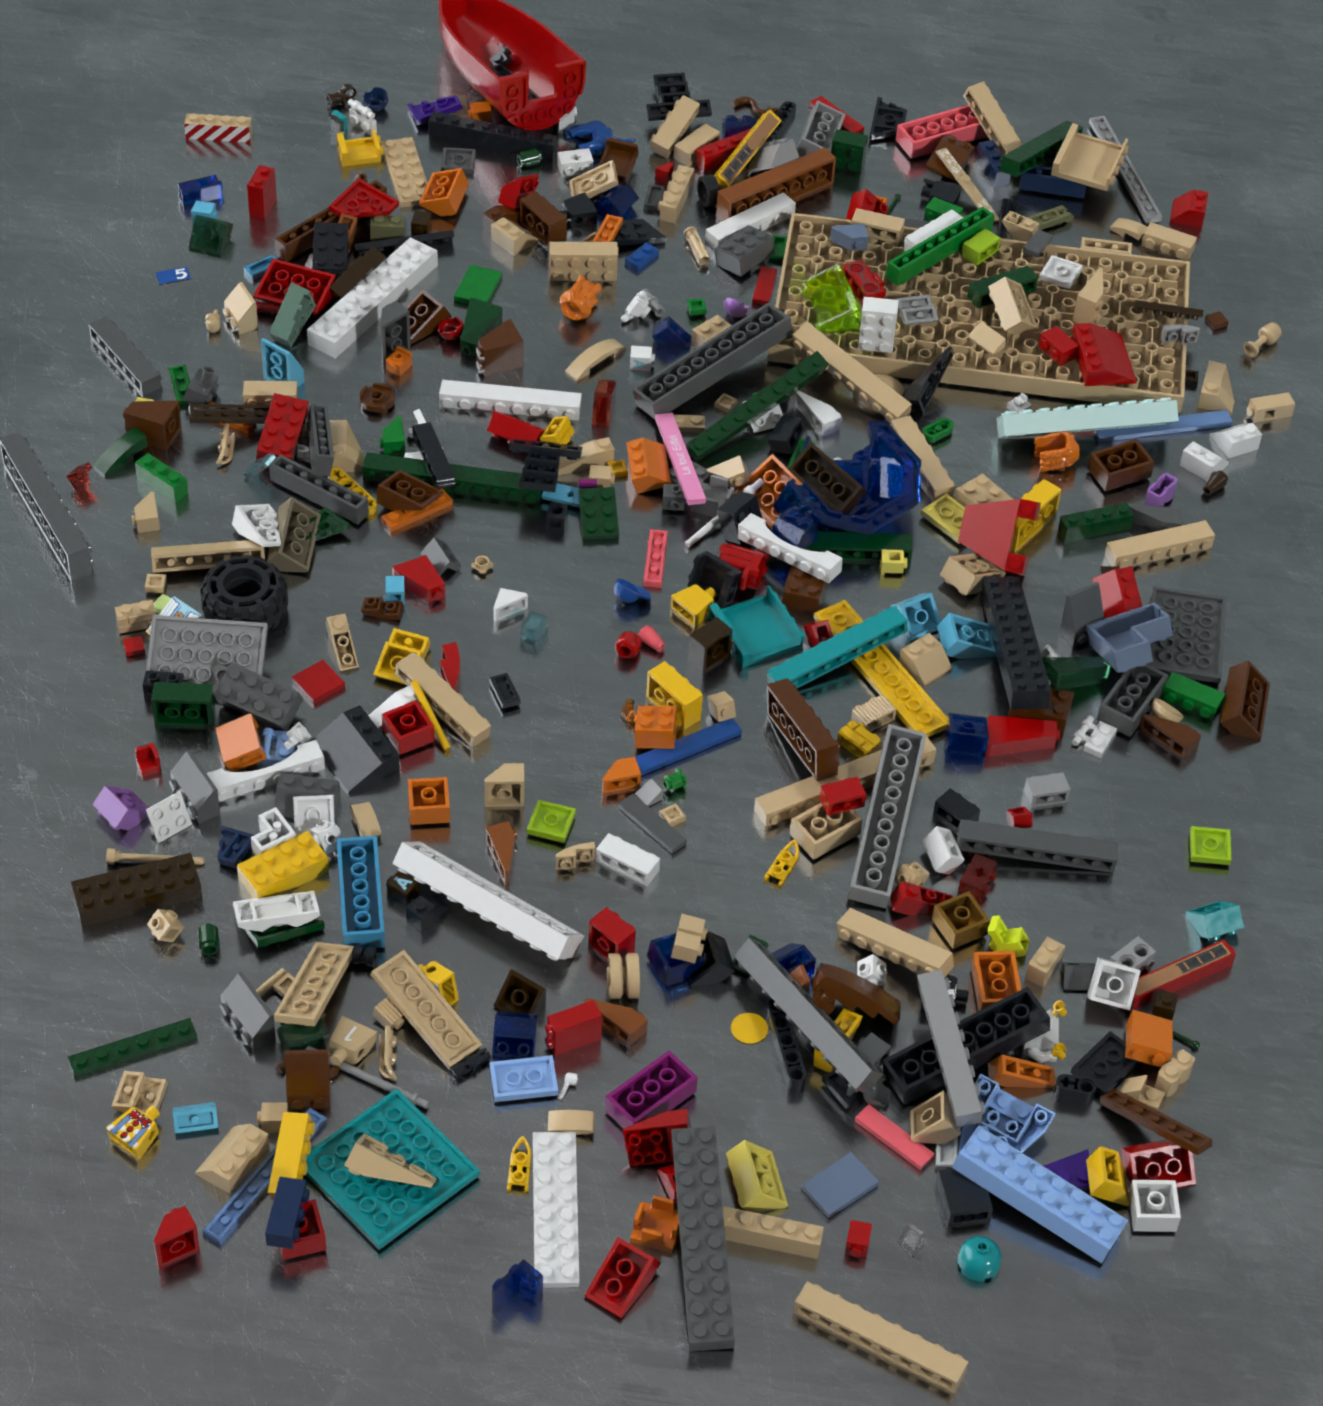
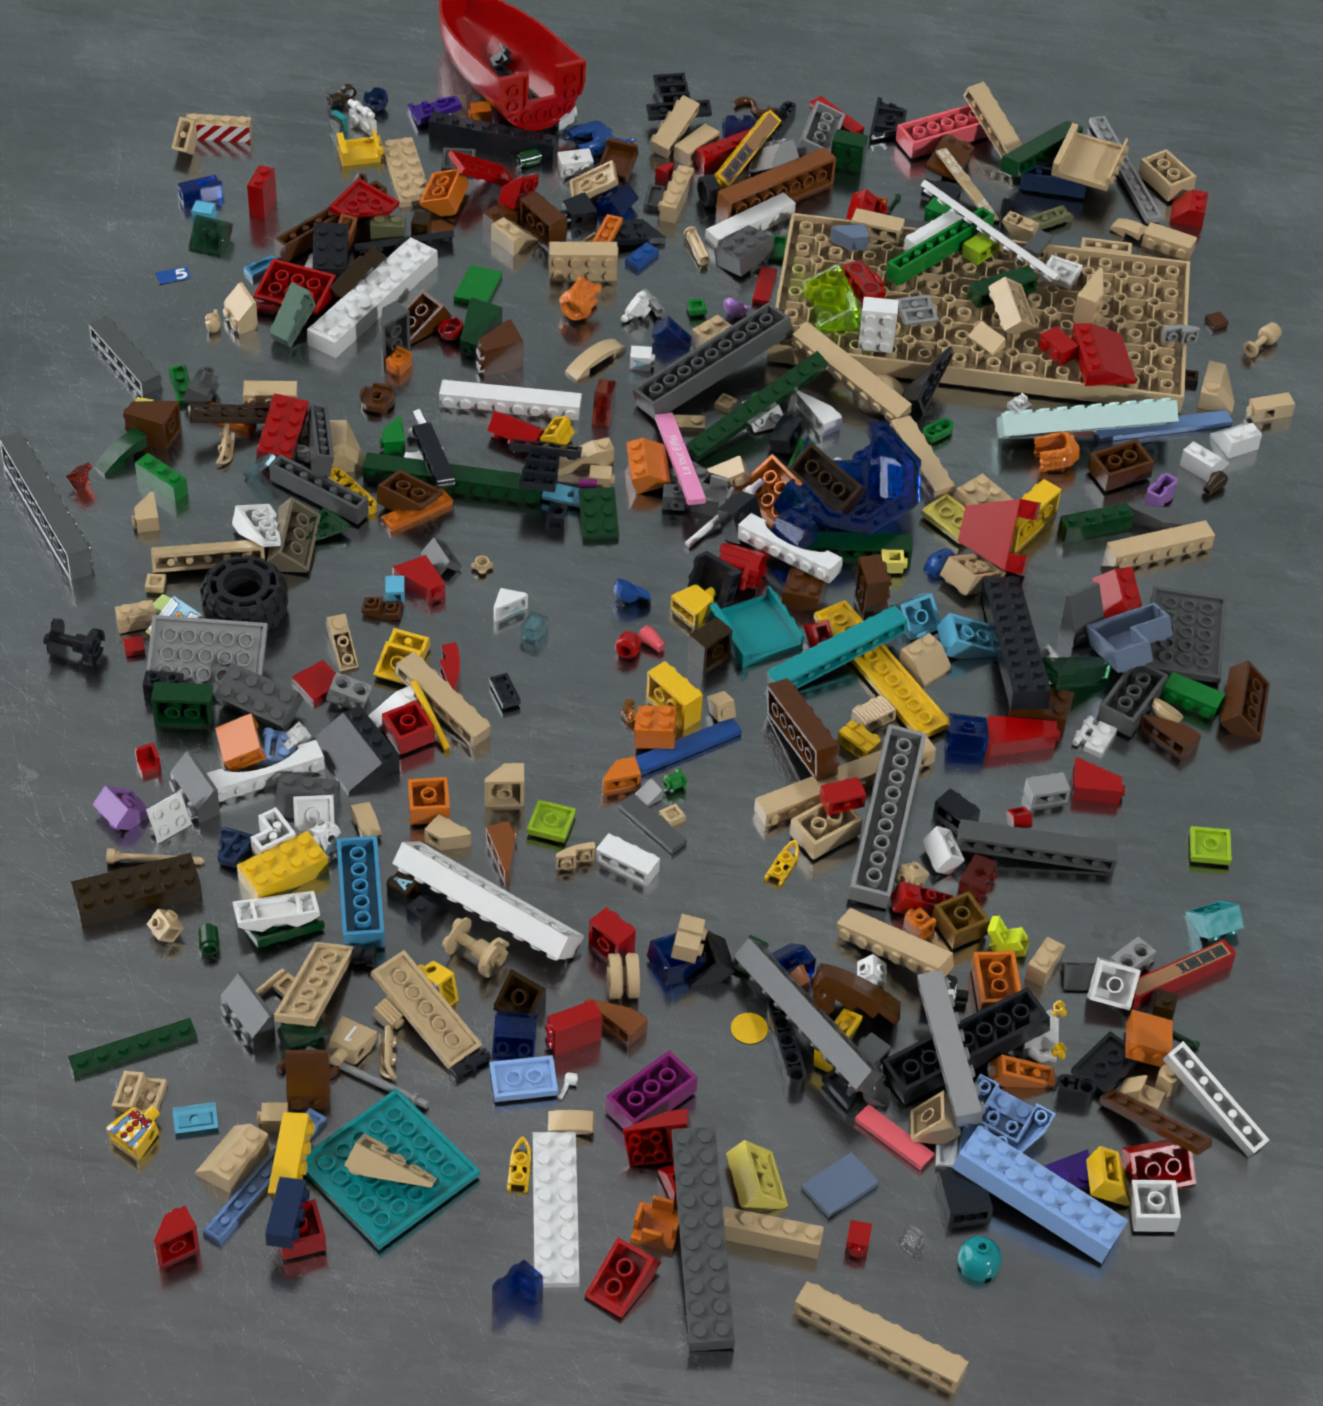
medium azure slope [261,338,304,387] -> none
yellow tile [607,459,628,478] -> none
coral tile [643,529,668,588] -> none
dark blue brick [976,140,1011,188] -> none
dark brown plate [1133,300,1204,320] -> none
none -> black piece [43,618,105,667]
none -> tan slope [171,117,197,155]
none -> light grey brick [326,672,372,709]
none -> tan slope [425,814,471,851]
none -> tan piece [442,917,509,978]
none -> red plate [448,150,514,187]
none -> reddish brown brick [854,554,892,621]
none -> orange brick [903,907,937,940]
none -> white plate [921,180,1061,281]
none -> blue cap [924,548,955,579]
none -> red slope [1072,757,1125,804]
none -> tan brick [1138,149,1197,201]
none -> white brick [1163,1041,1269,1158]

